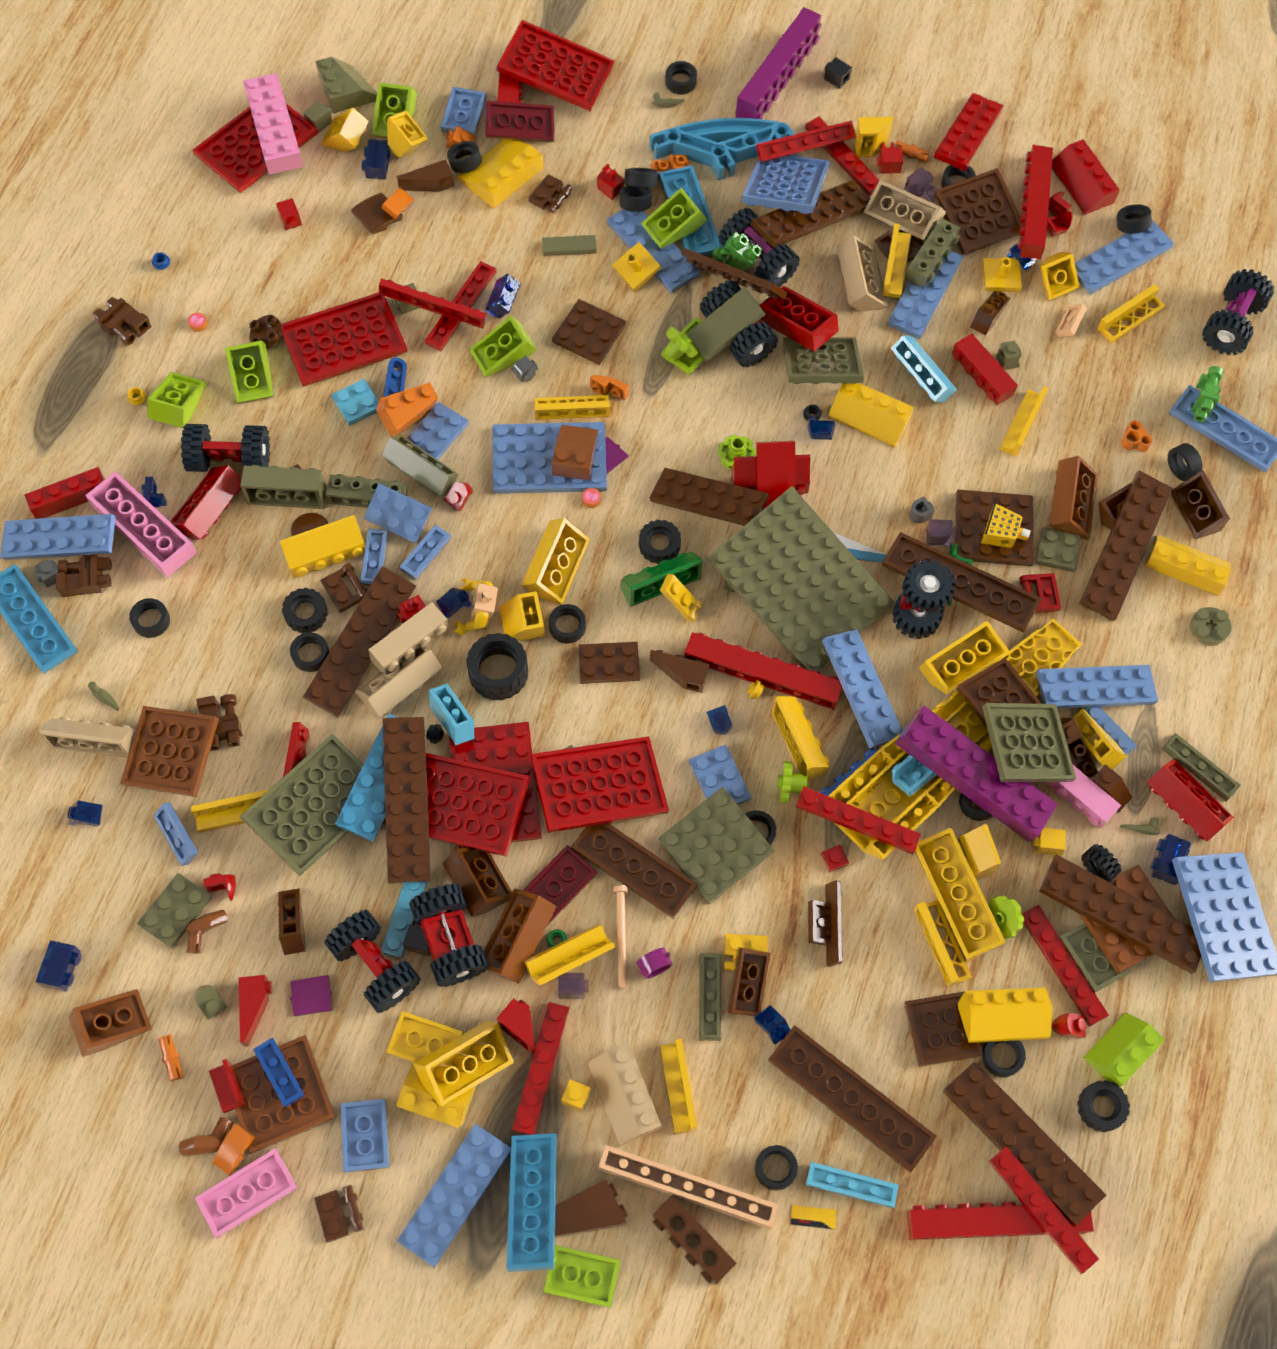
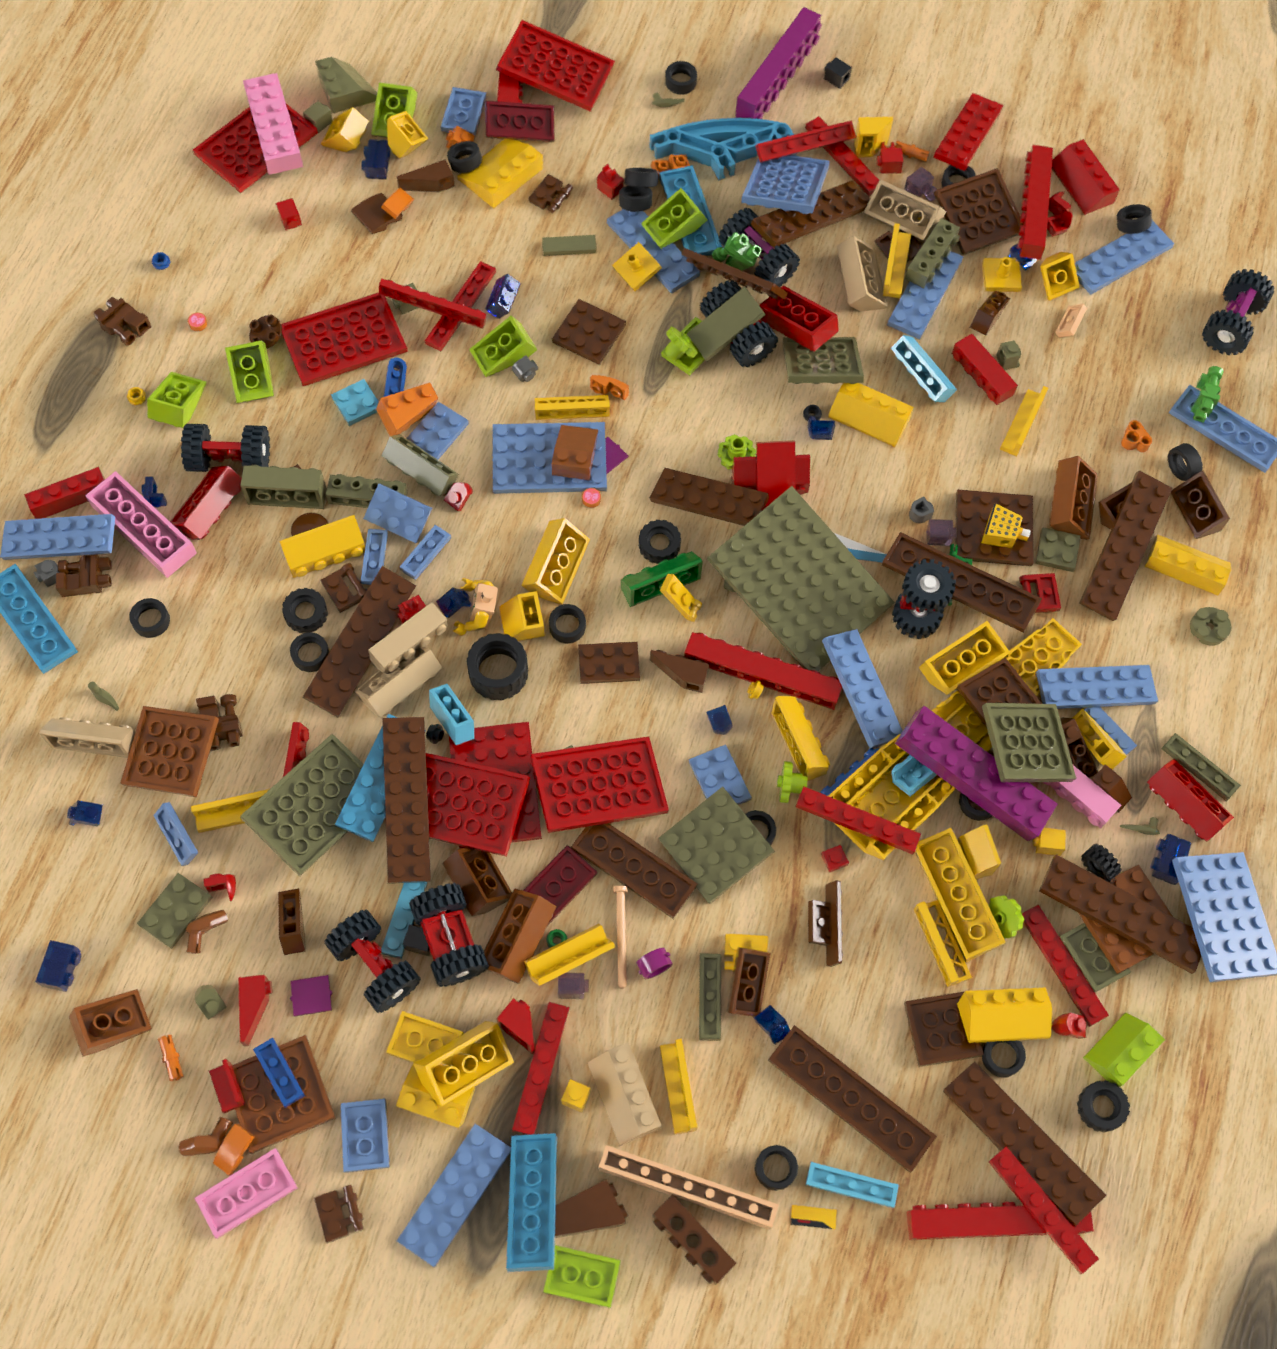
yellow fence [1097,284,1166,344] -> none

